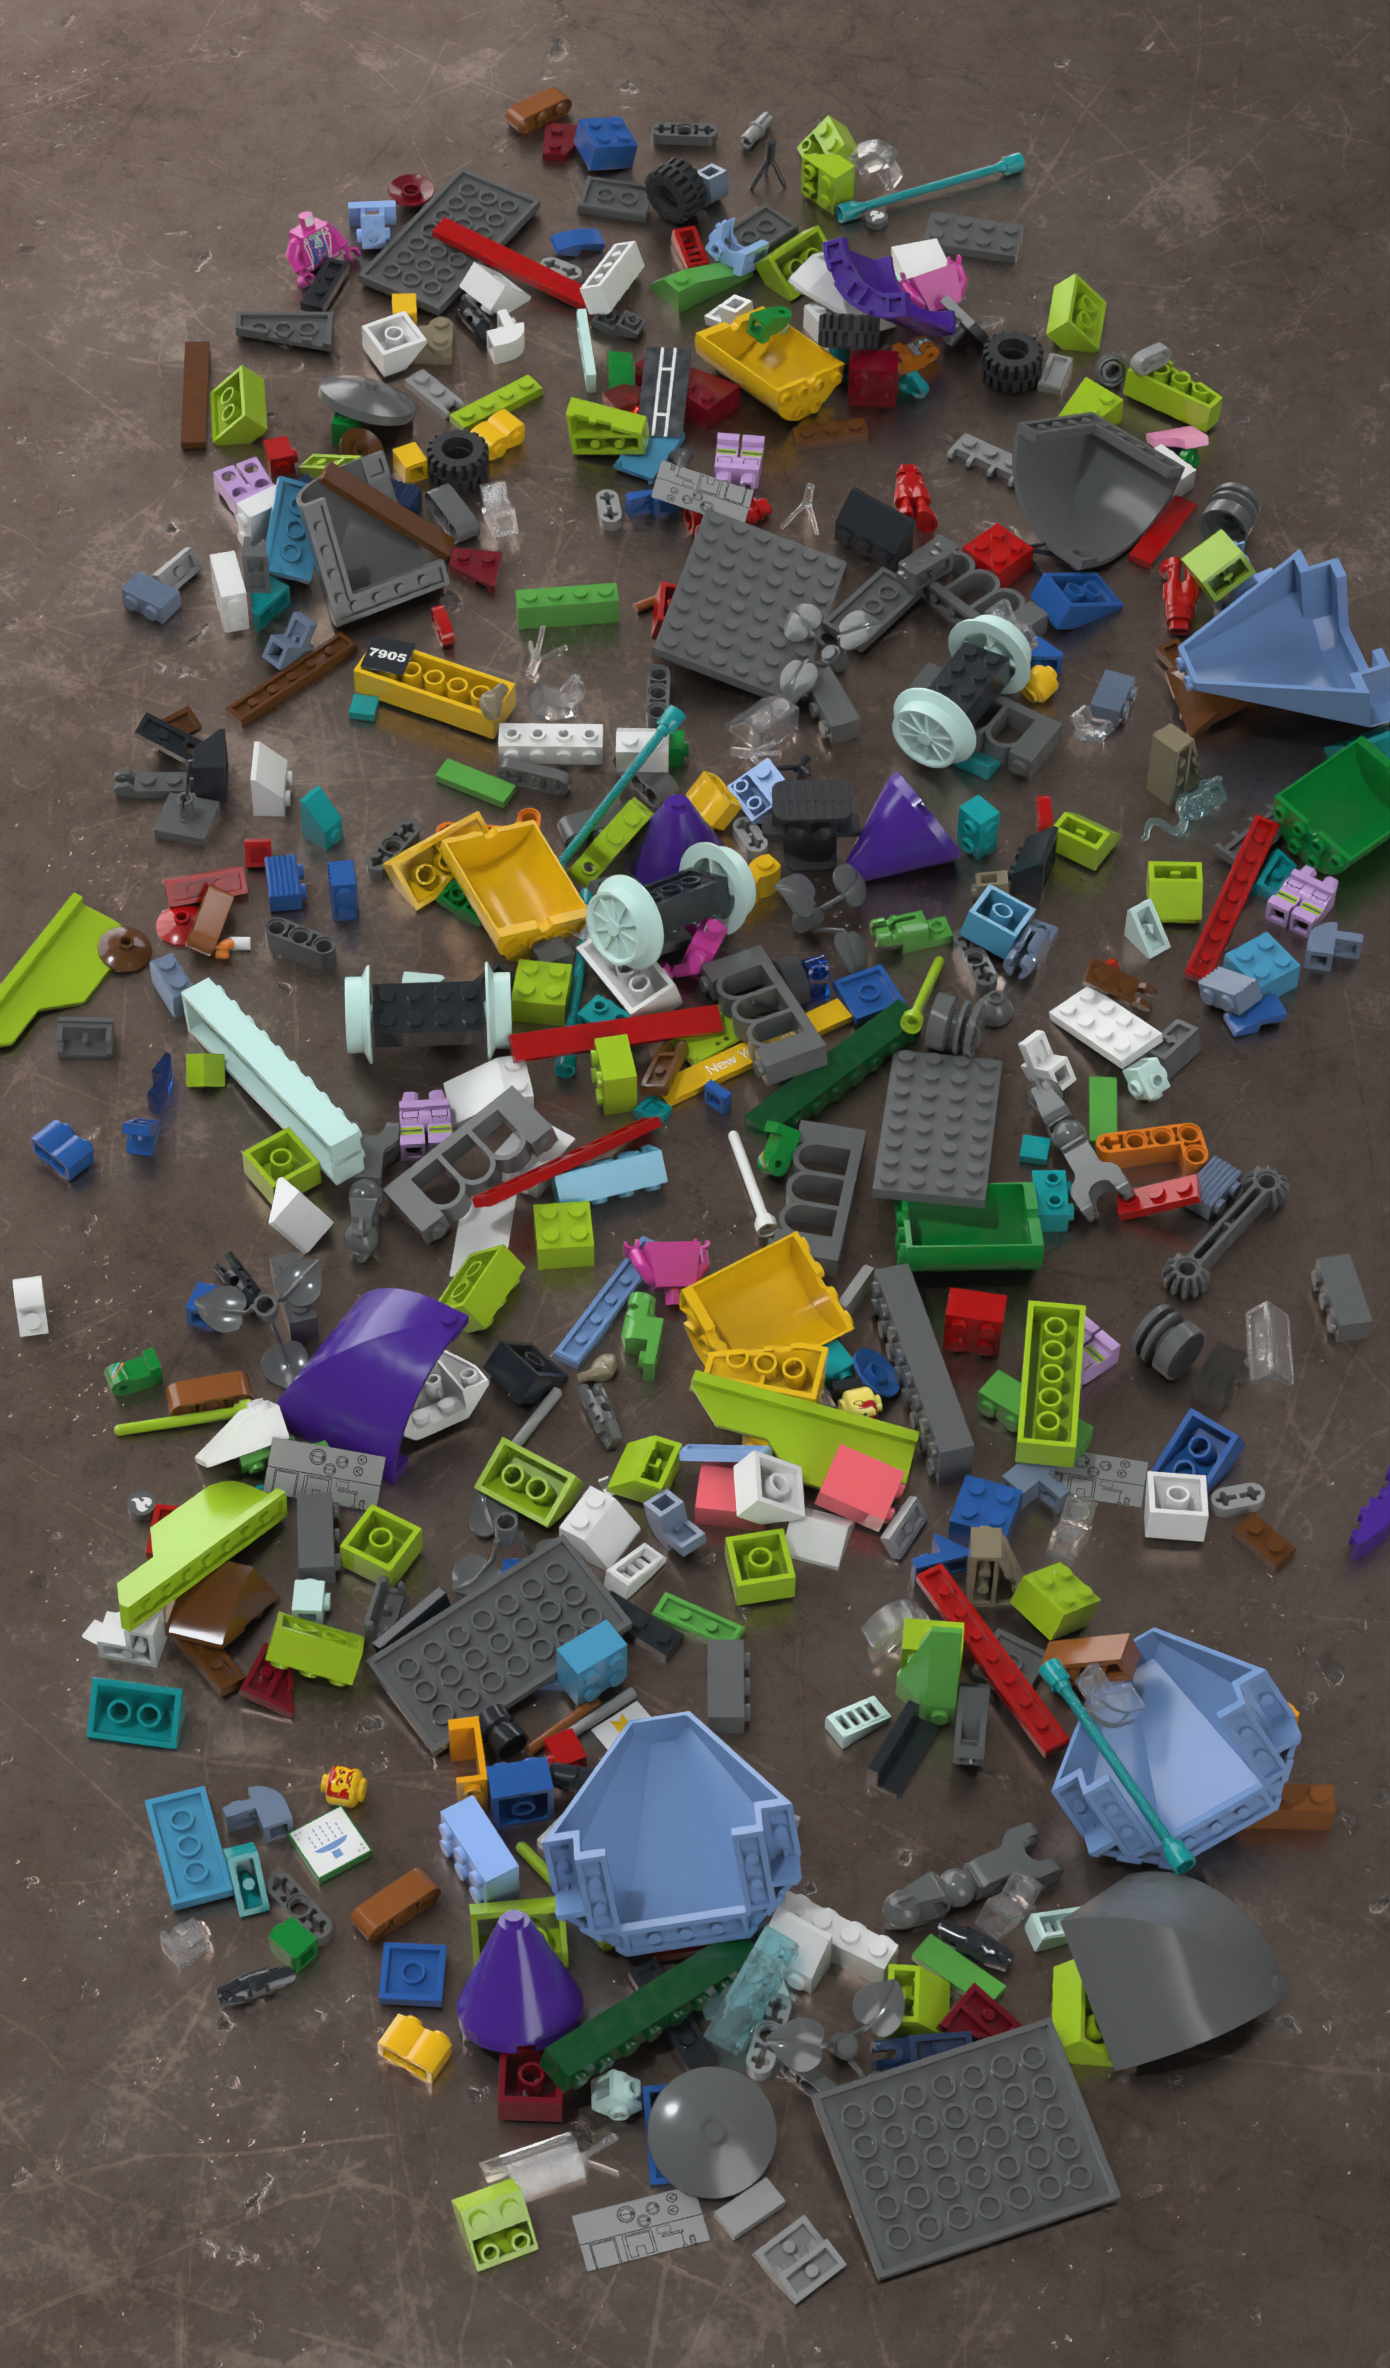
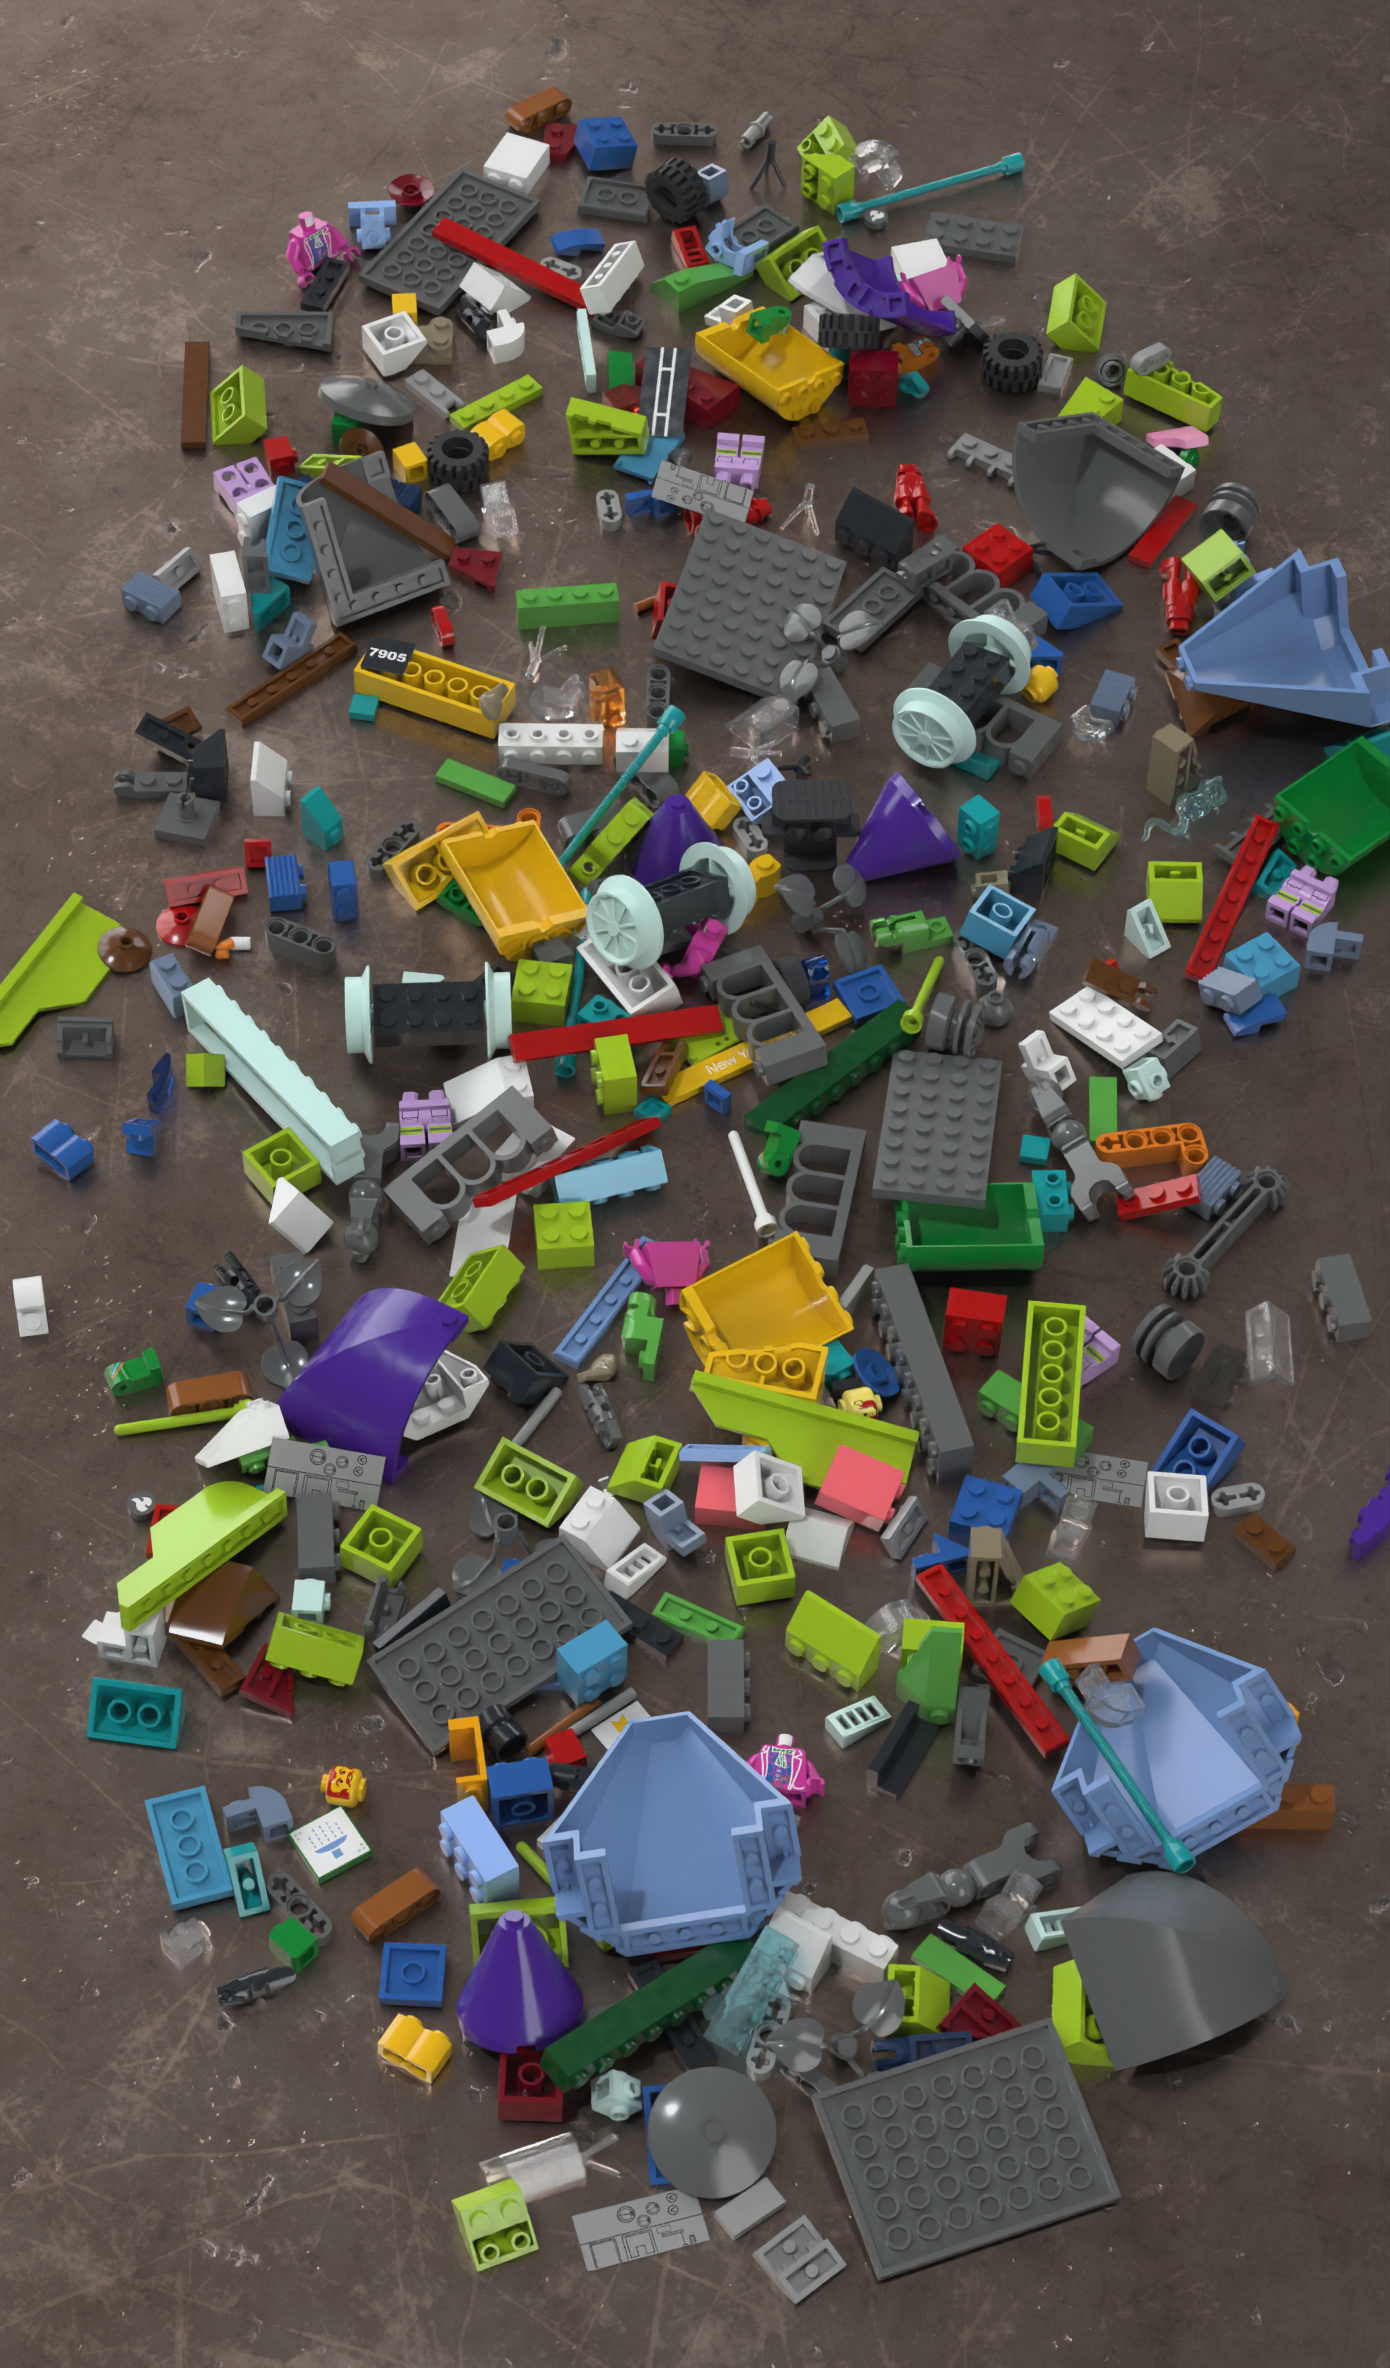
none -> white brick [484,132,550,195]
none -> clear orange brick [589,667,626,730]
none -> dark pink torso [746,1734,825,1808]
none -> lime slope [785,1590,881,1692]

